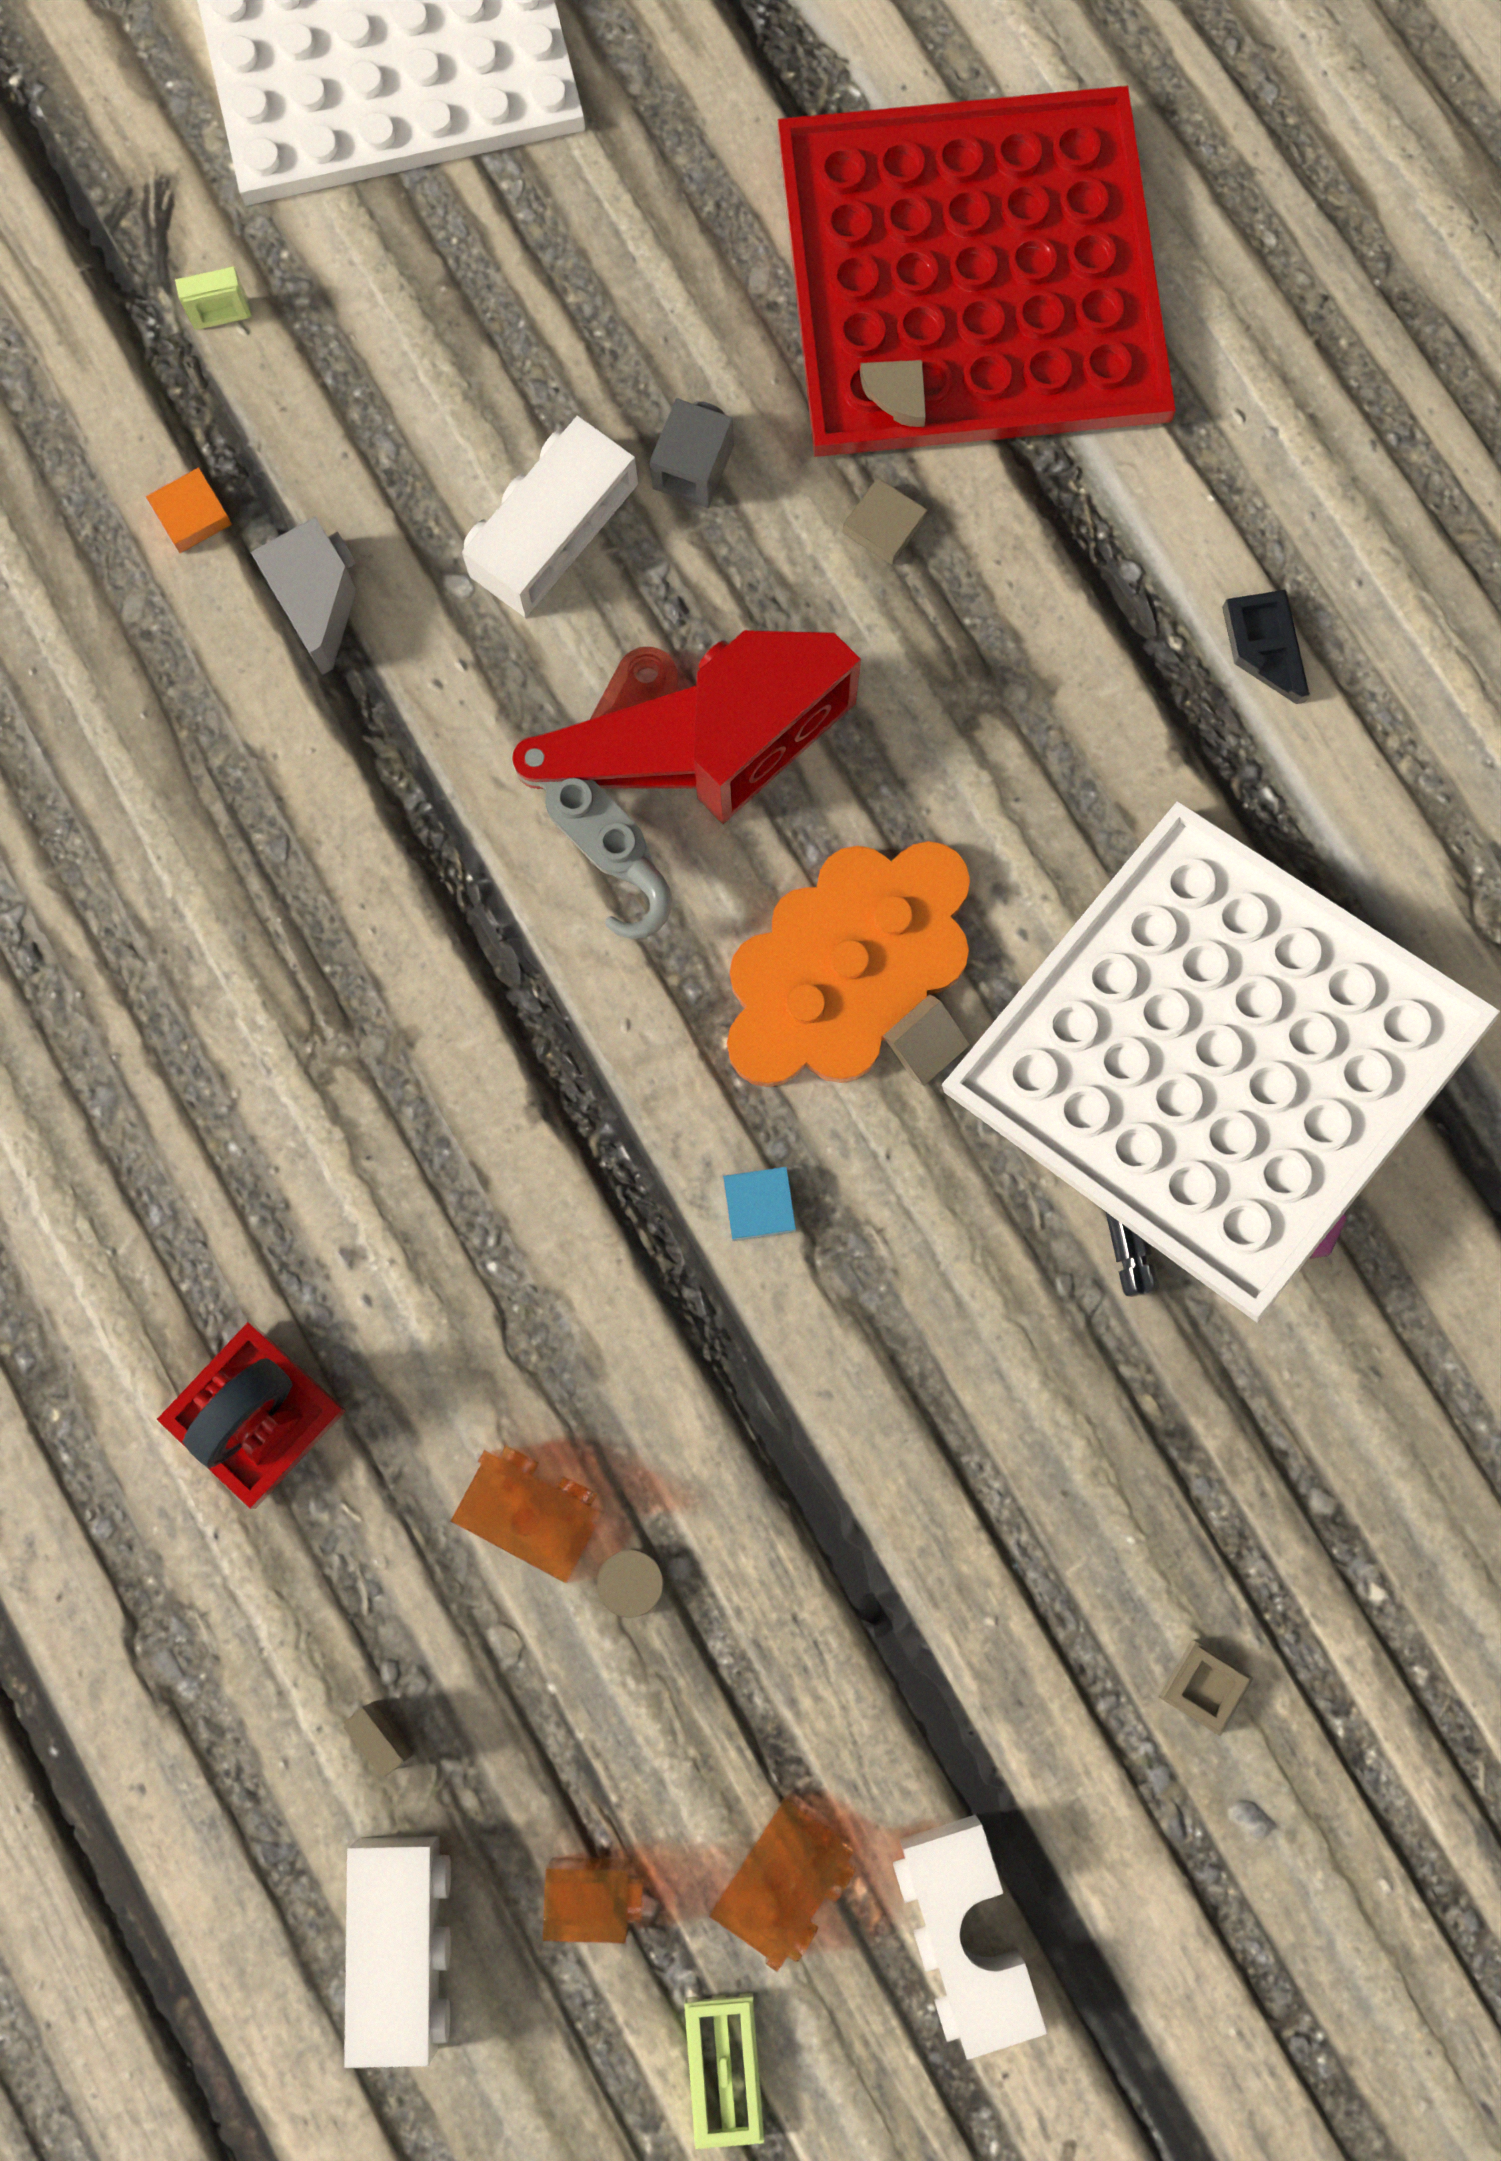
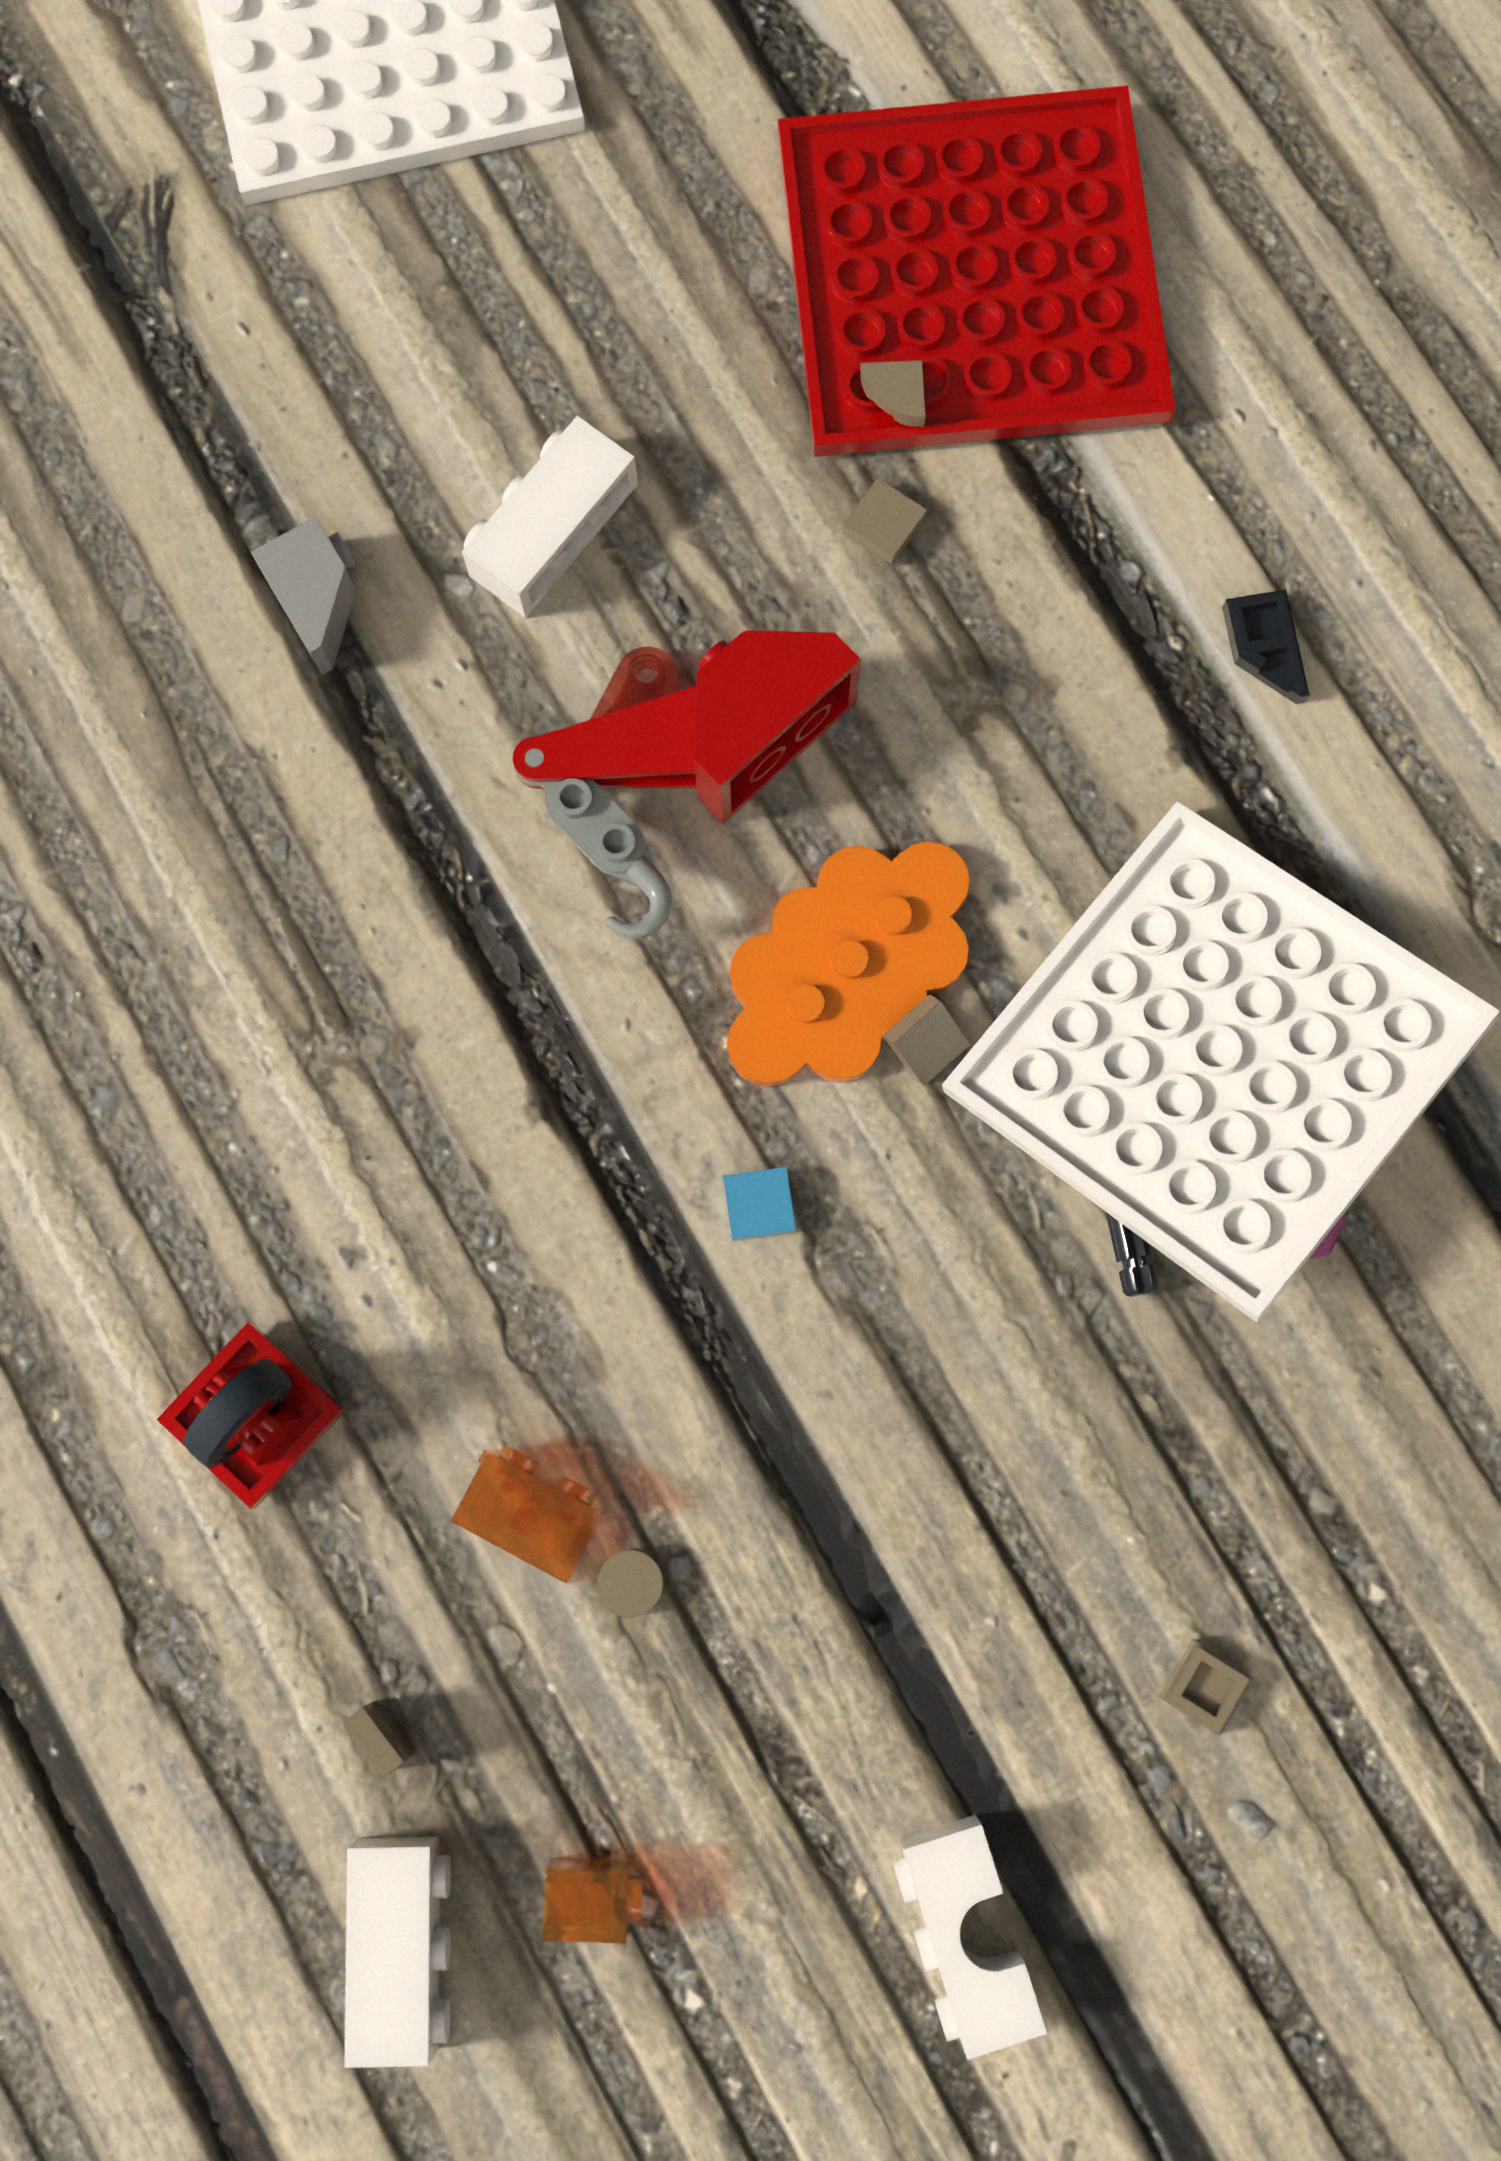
orange tile [145,467,232,553] -> none
yellowish green tile [175,266,252,330] -> none
dark grey brick [650,398,734,509] -> none
yellowish green tile [685,1992,764,2149] -> none
clear orange bracket [709,1796,856,1972] -> none

